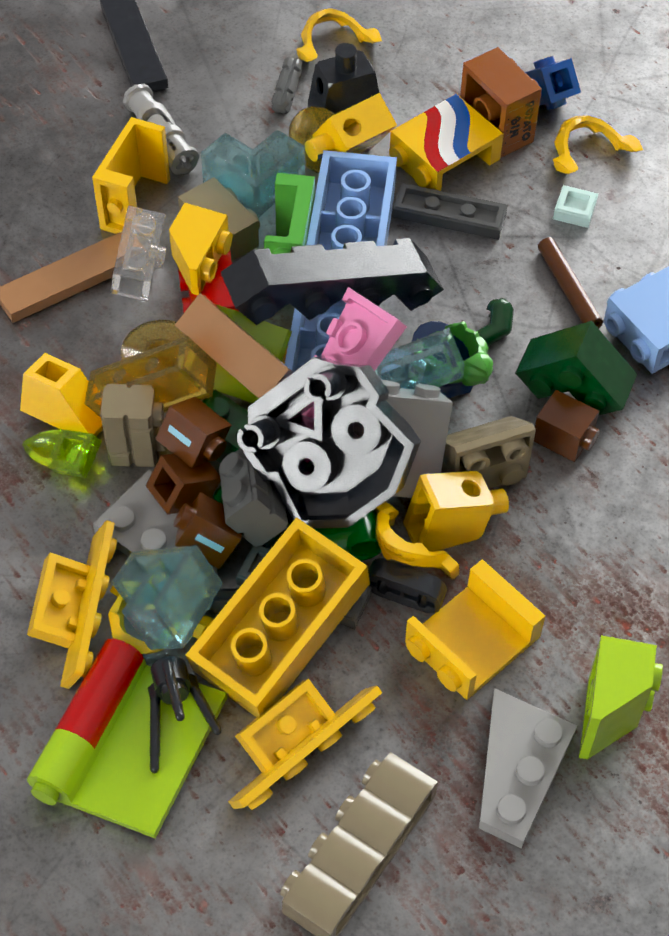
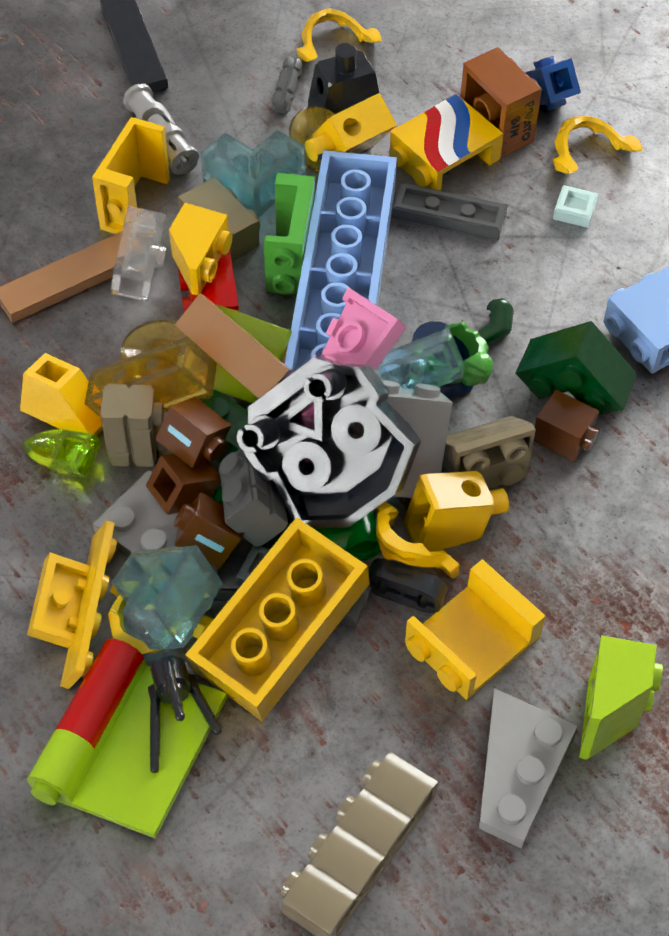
black brick [221,238,444,326] -> none
yellow bracket [228,679,382,810] -> none
reddish brown piece [538,237,603,329] -> none

